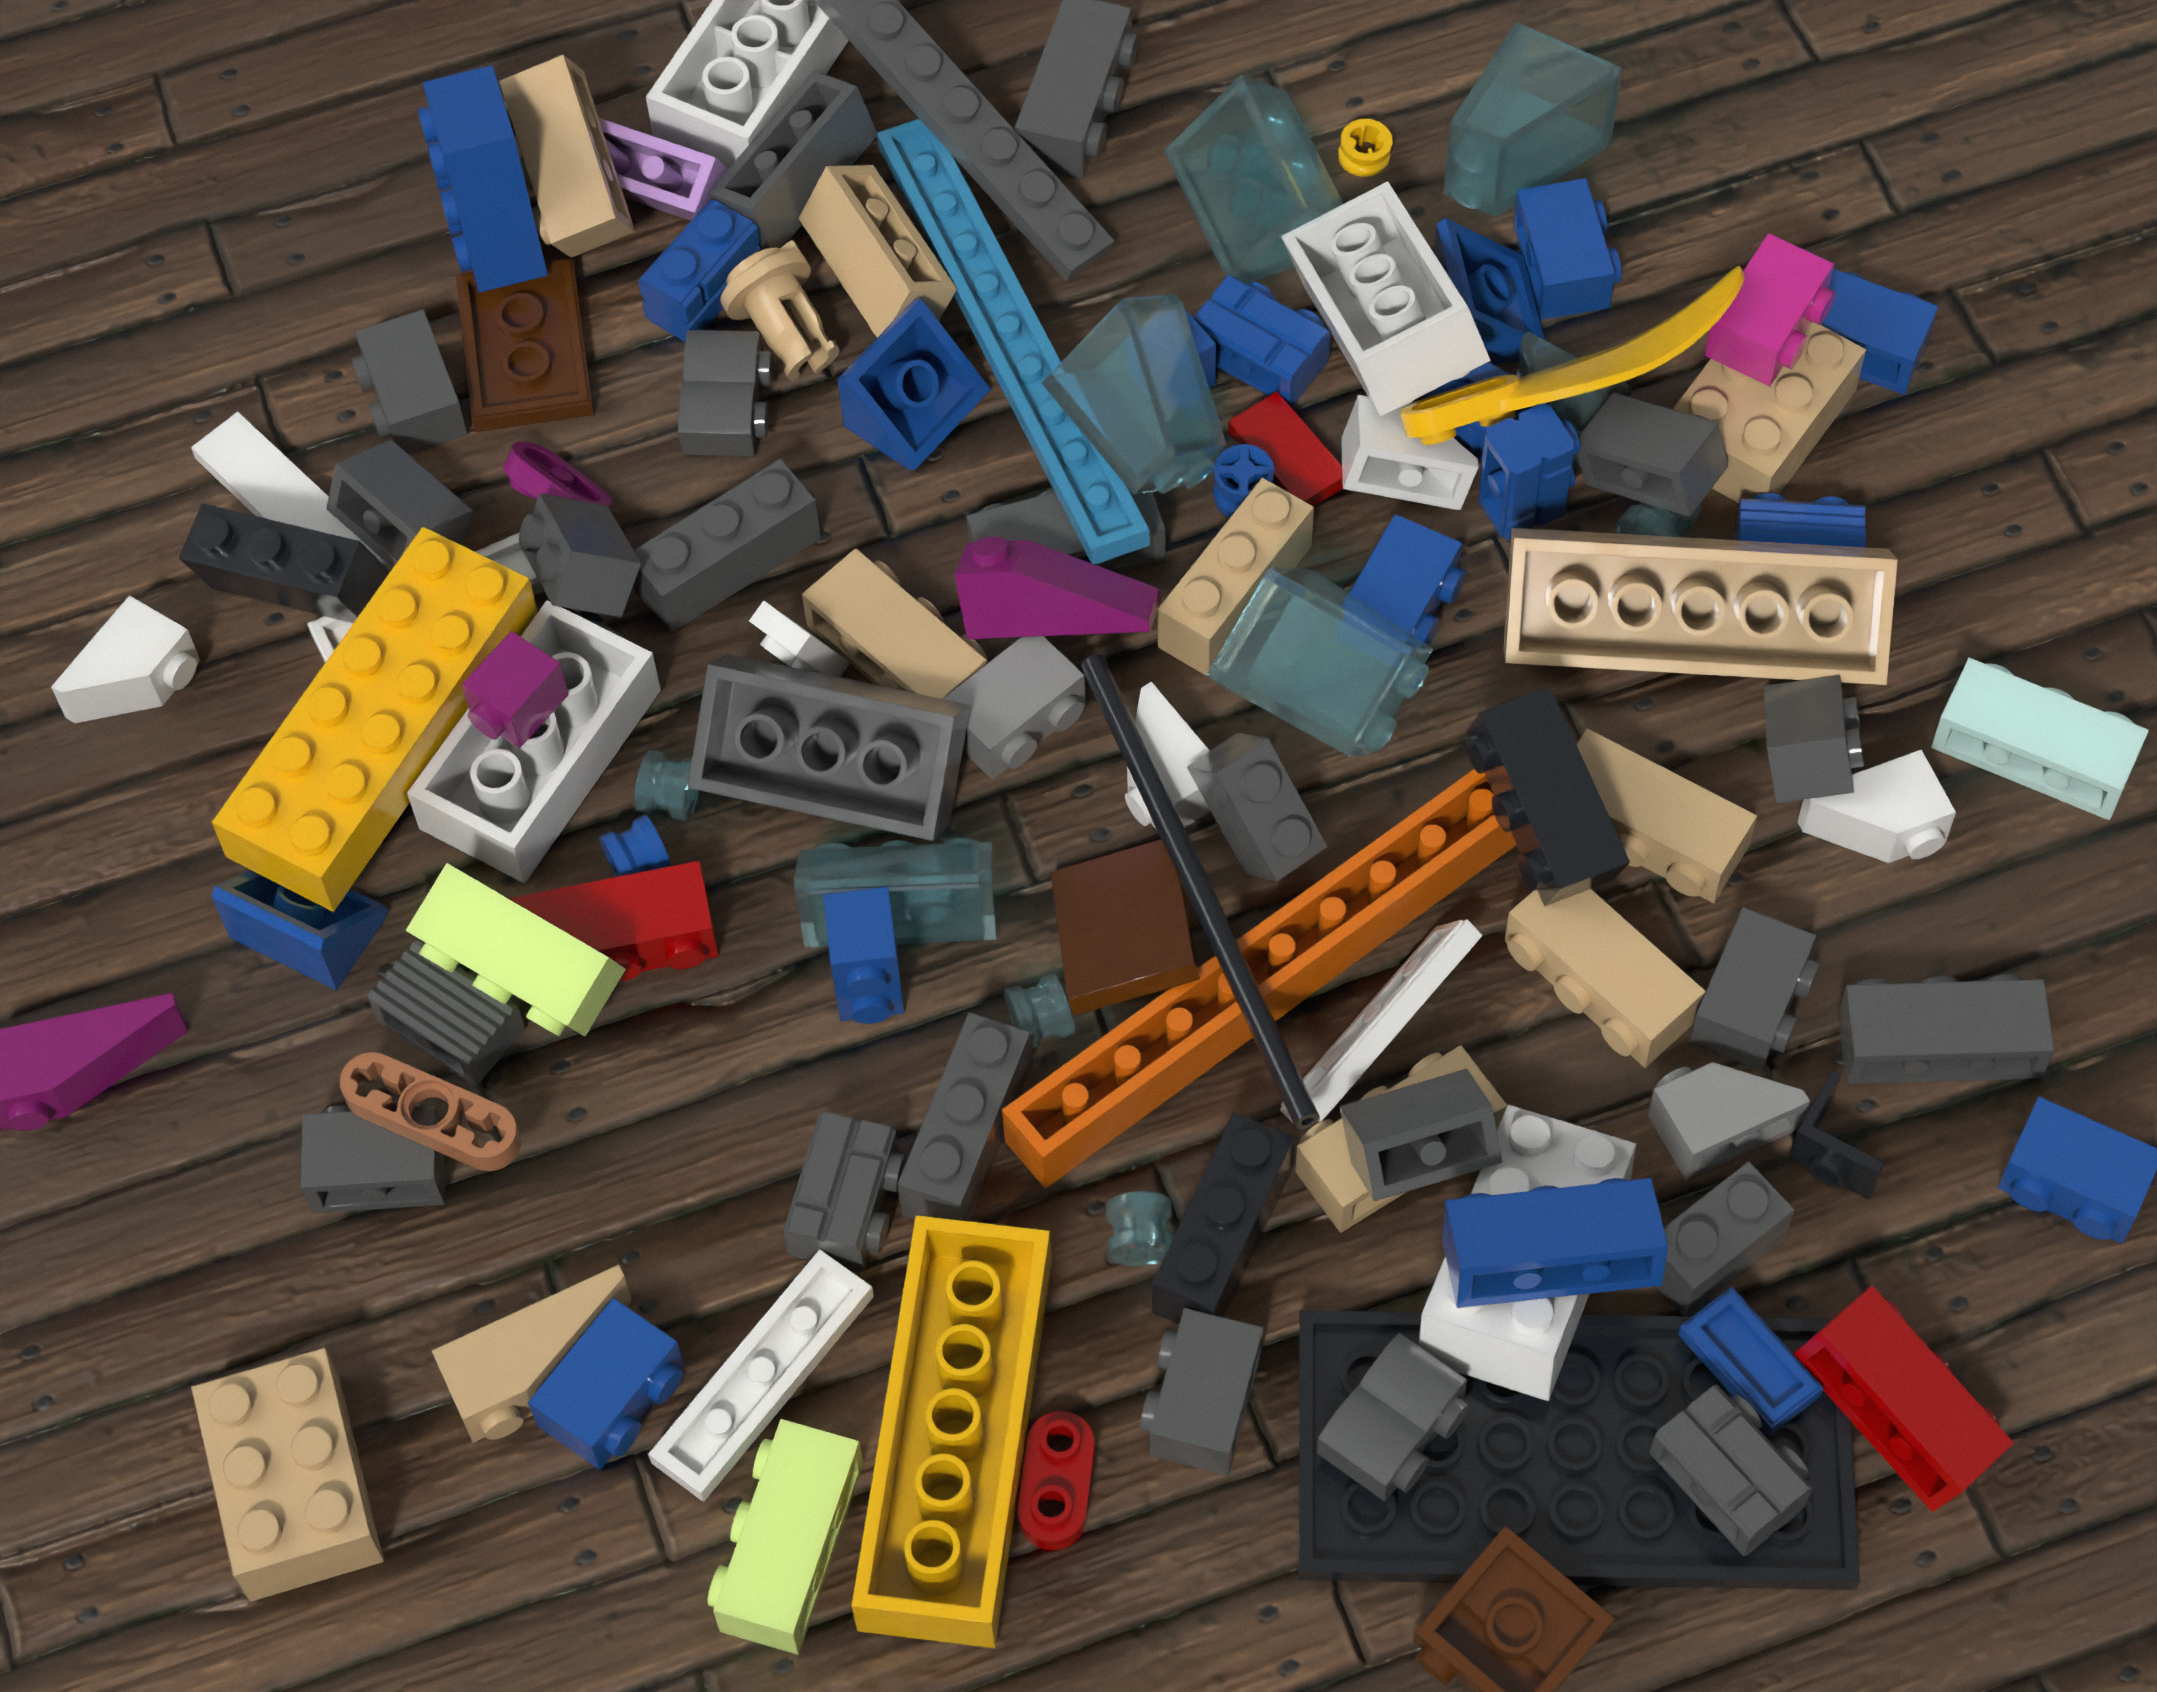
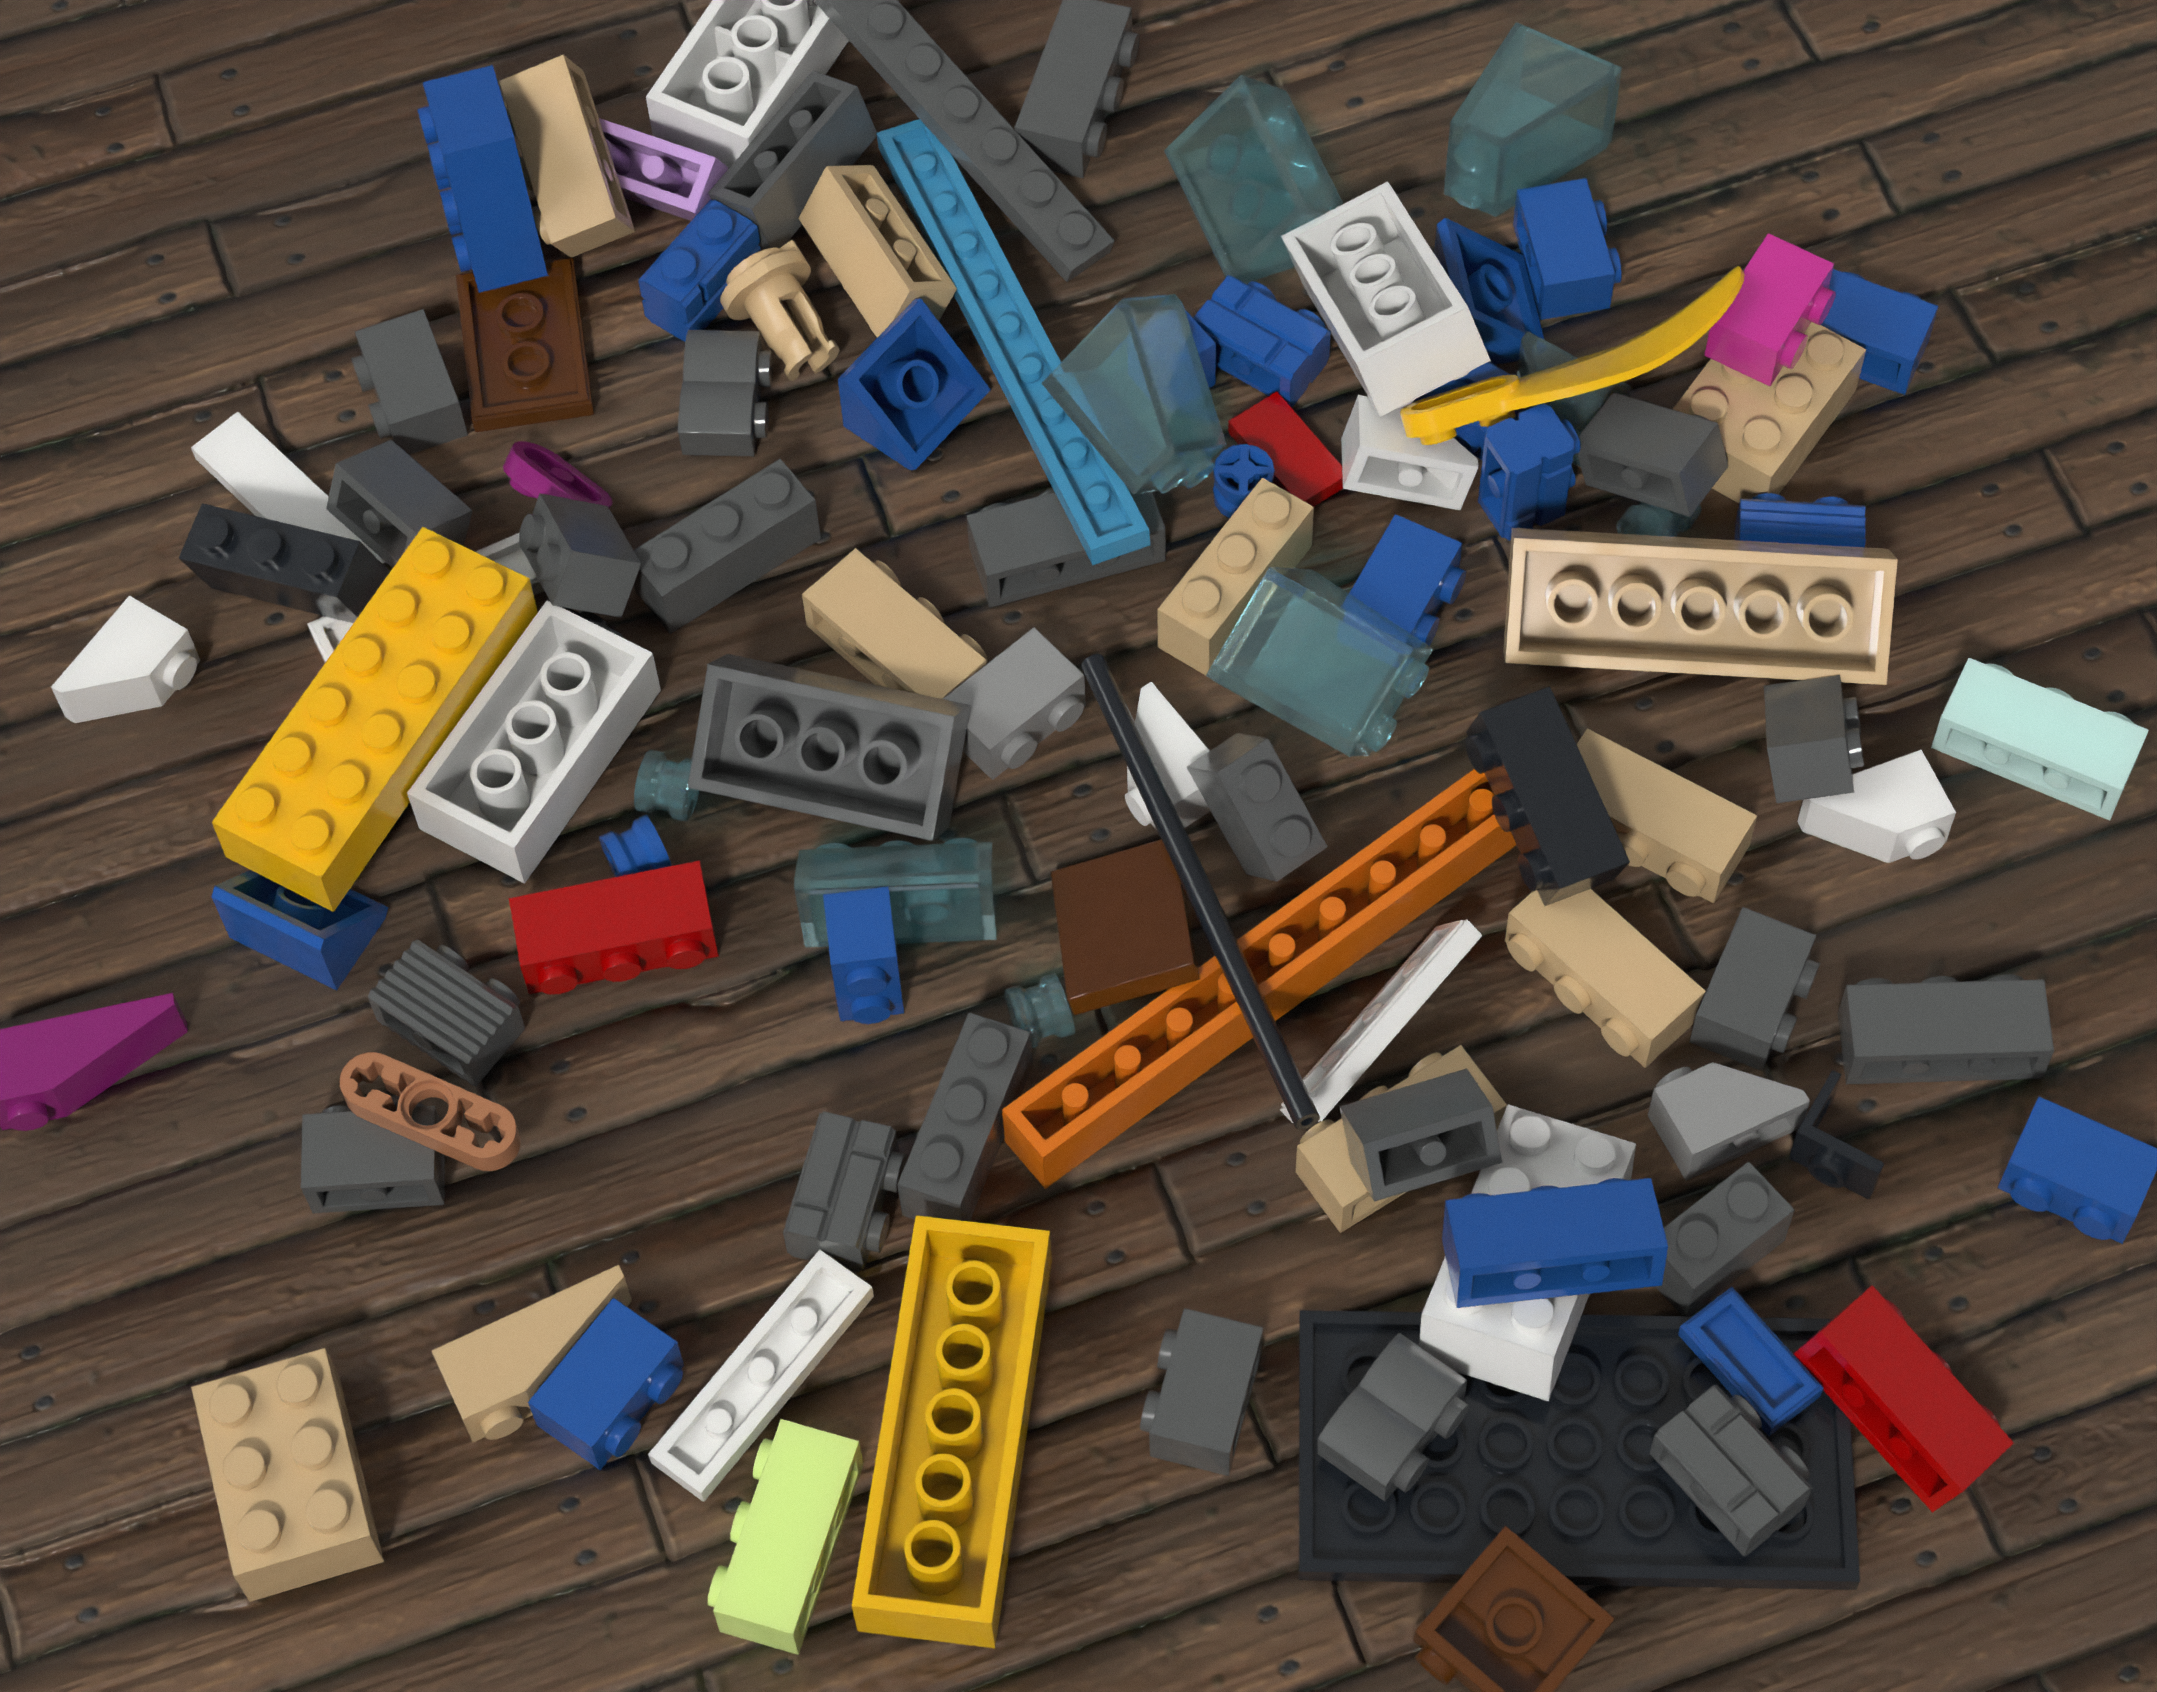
yellowish green brick [406,863,626,1037] -> none
magenta brick [462,631,569,749] -> none
white plate [749,601,850,677] -> none
magenta slope [954,537,1161,639] -> none
red plate [1017,1411,1095,1551] -> none
clear light blue wheel [1105,1191,1173,1266] -> none
black brick [1152,1112,1295,1324] -> none
yellow bush [1338,119,1393,177] -> none

